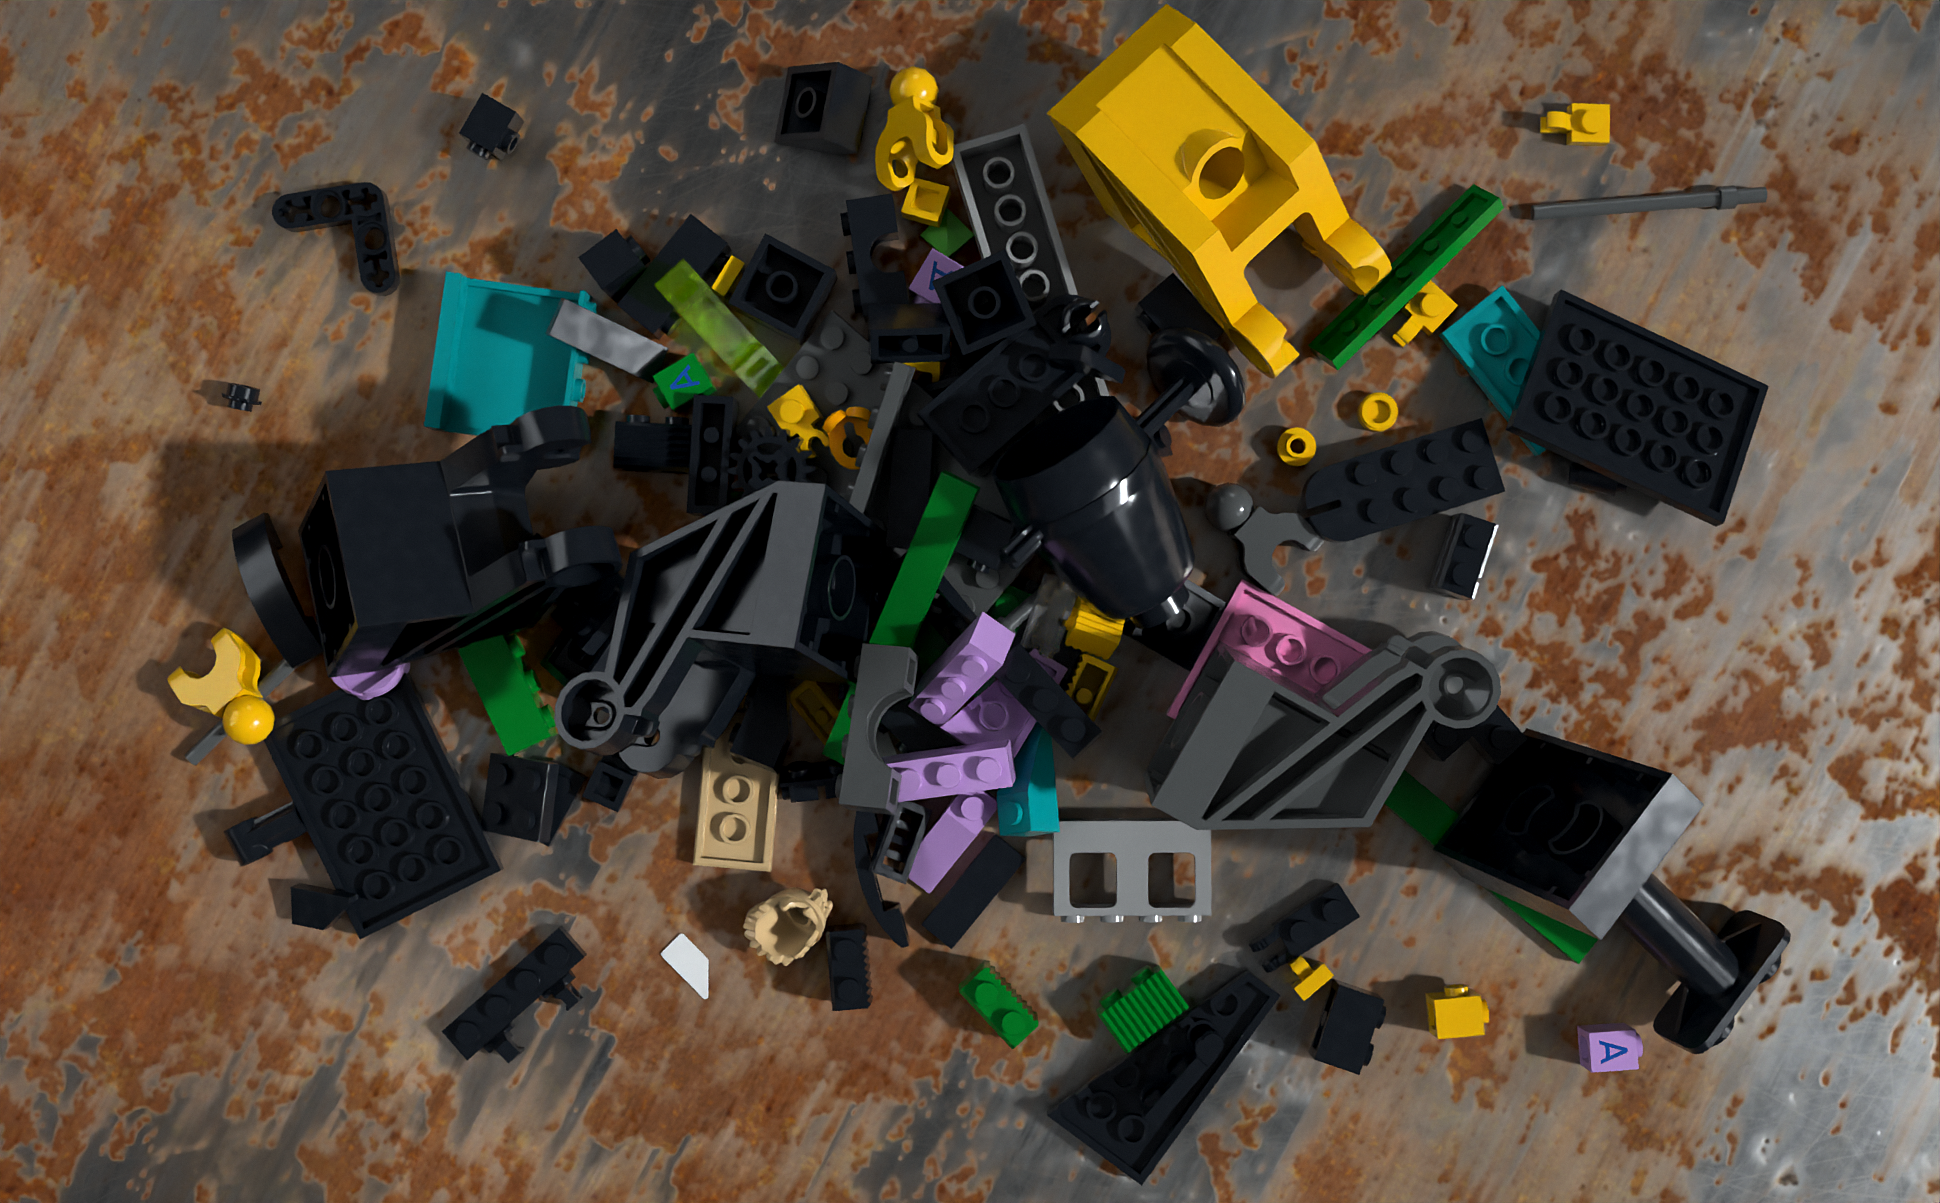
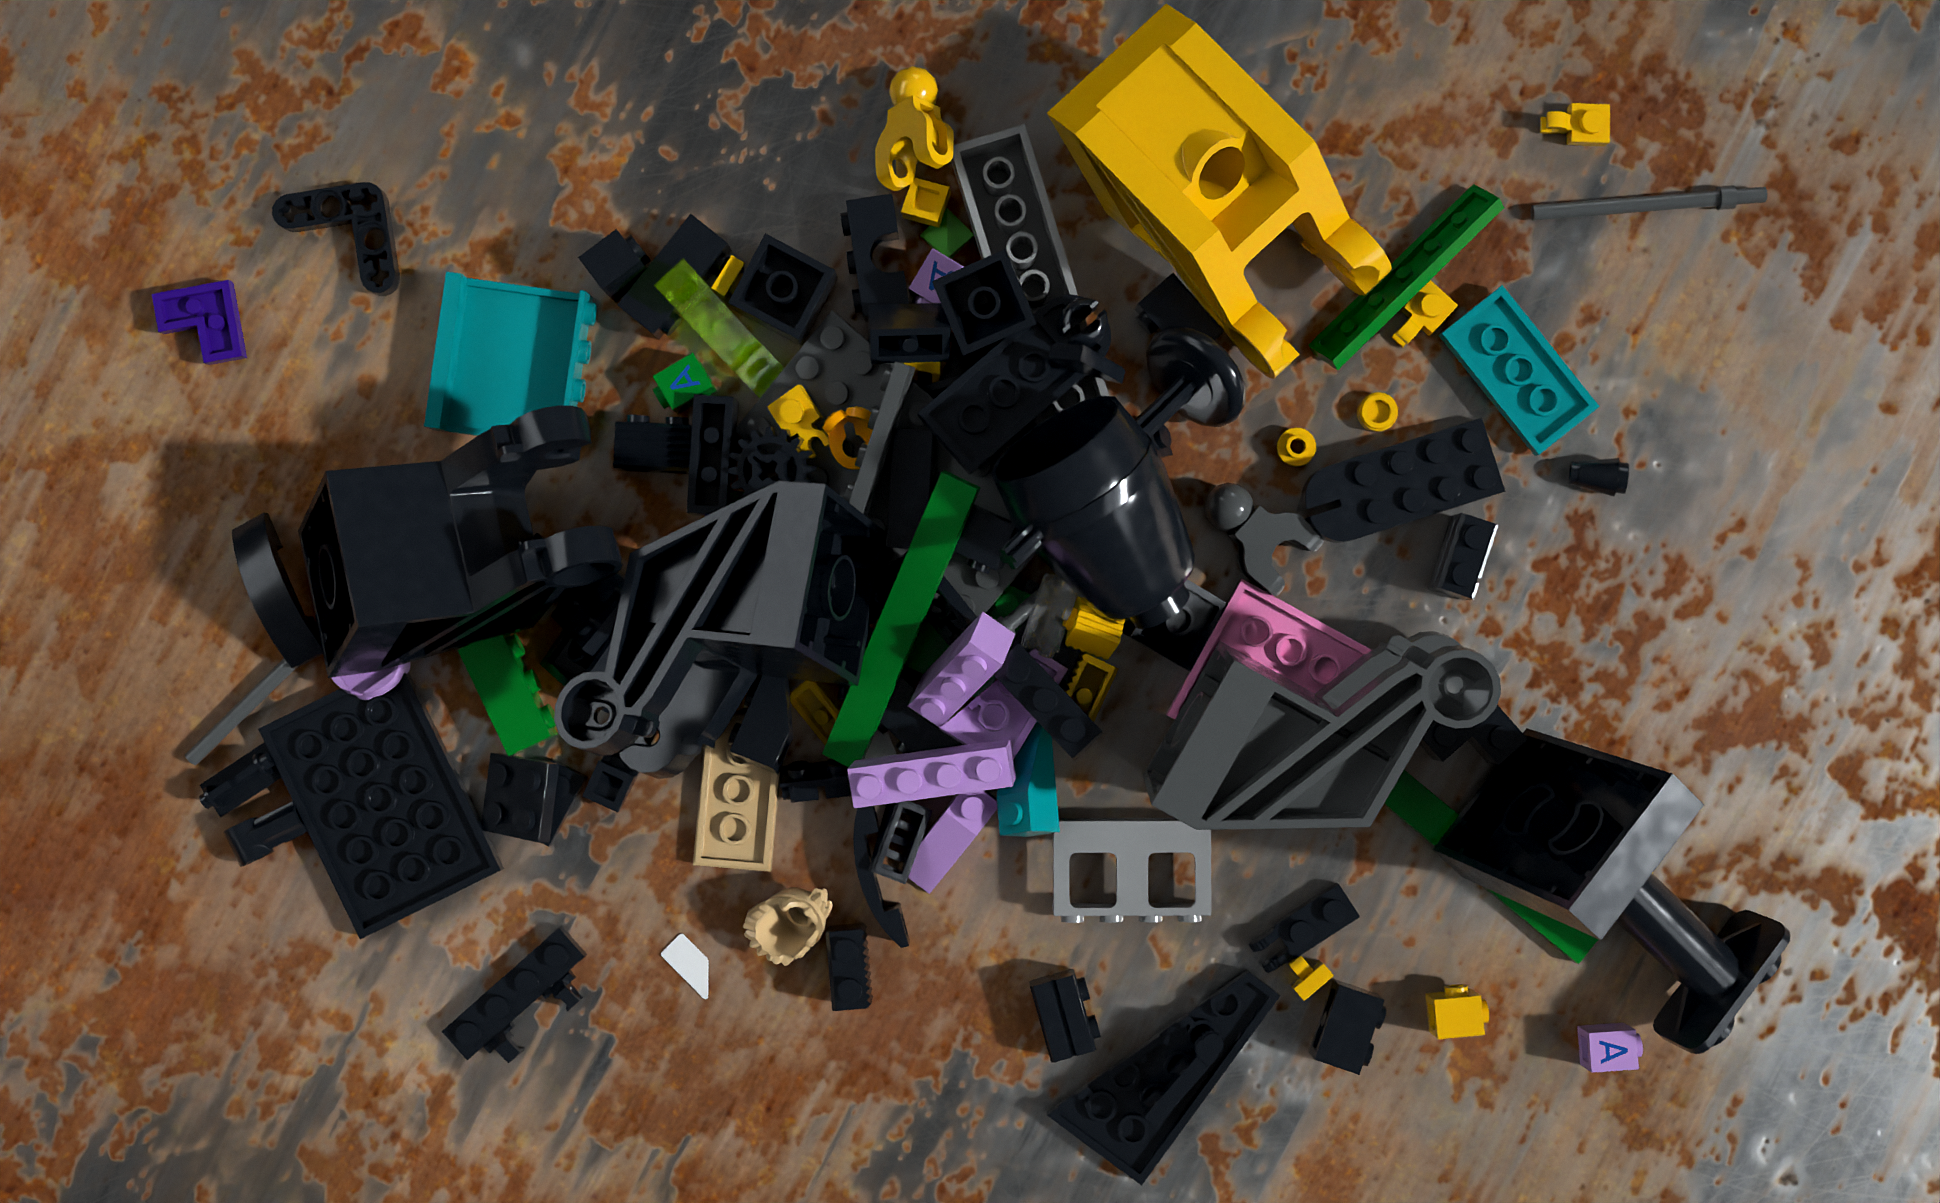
yellow piece [167,627,275,745] -> none
black plate [222,383,262,412] -> none
black tile [291,883,358,930] -> none
black brick [459,93,524,161] -> none
tile [546,298,669,384] -> none
black slope [774,62,873,154] -> none
dark grey arch [835,643,919,815] -> none
black tile [922,833,1026,949] -> none
green brick [959,961,1039,1049] -> none
green brick [1096,964,1189,1054] -> none
black plate [1506,289,1769,527] -> none
none -> dark purple plate [152,280,247,365]
none -> black hinge [199,742,282,817]
none -> black brick [1029,969,1101,1063]

